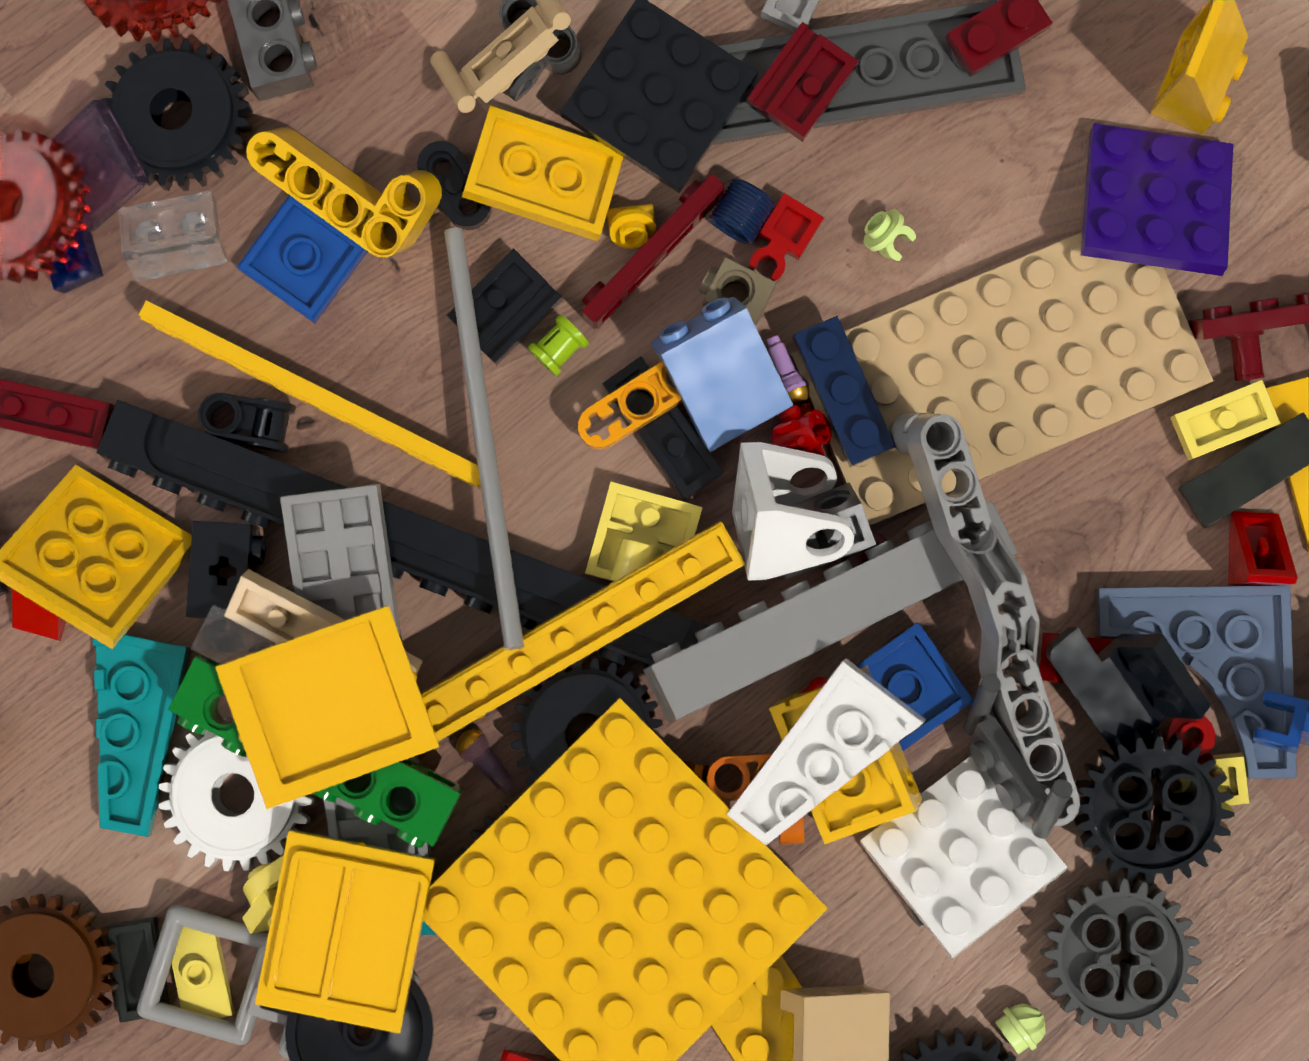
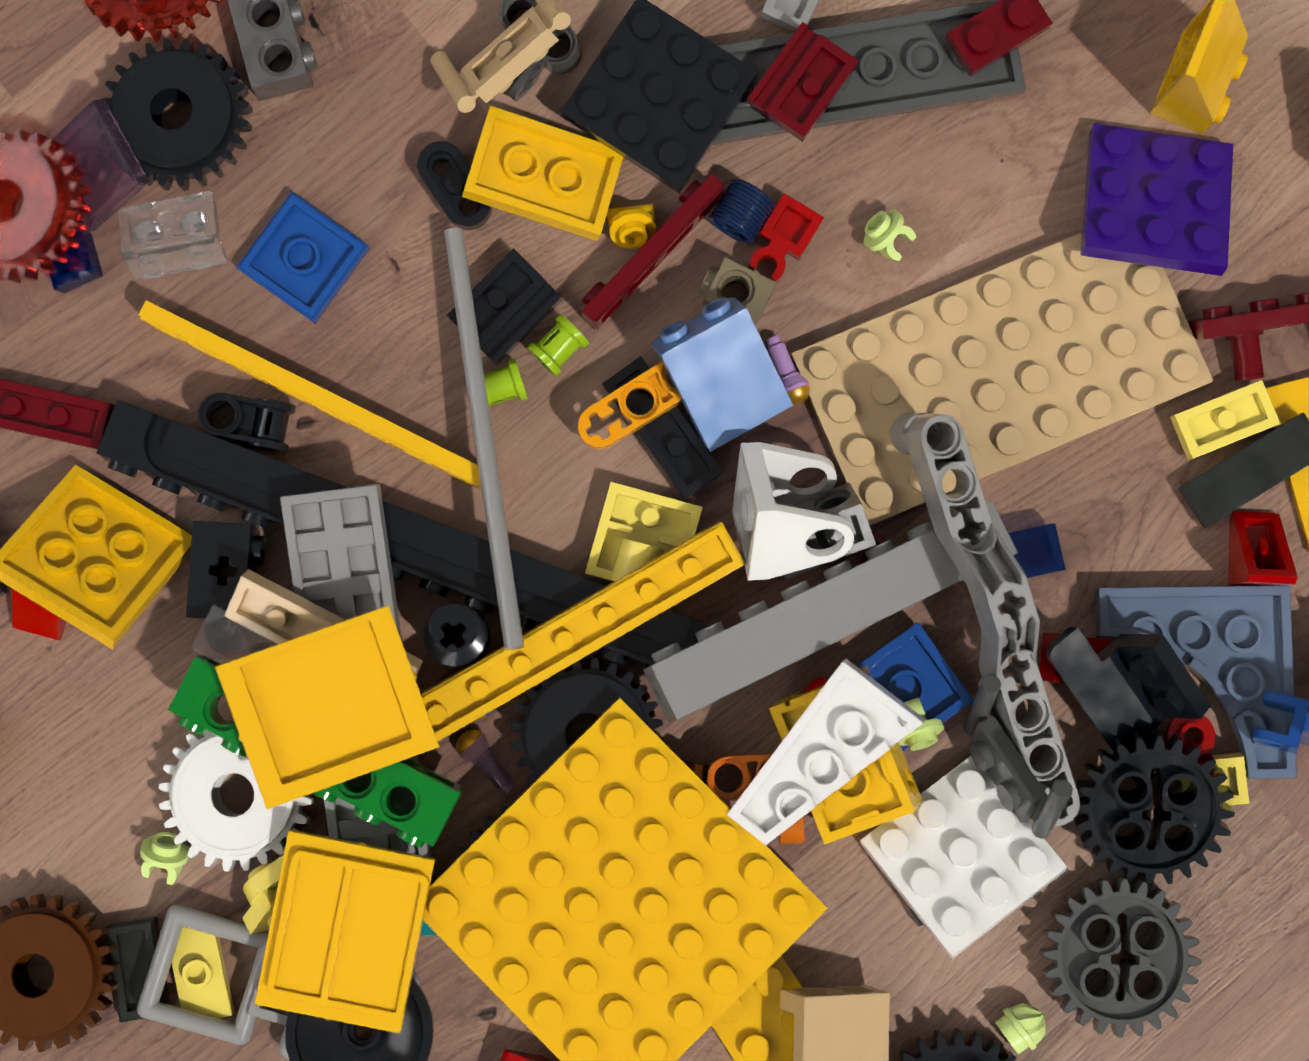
teal wing [93,635,191,837] -> none
yellow beam [247,127,442,258] -> none
red gear [772,403,831,456] -> none
dark blue plate [792,316,896,467] -> none
none -> yellowish green plate [140,832,190,885]
none -> black piece [423,604,491,667]
none -> lime bush [484,359,528,411]
none -> yellowish green plate [898,697,944,751]
none -> clear blue plate [1008,523,1066,578]

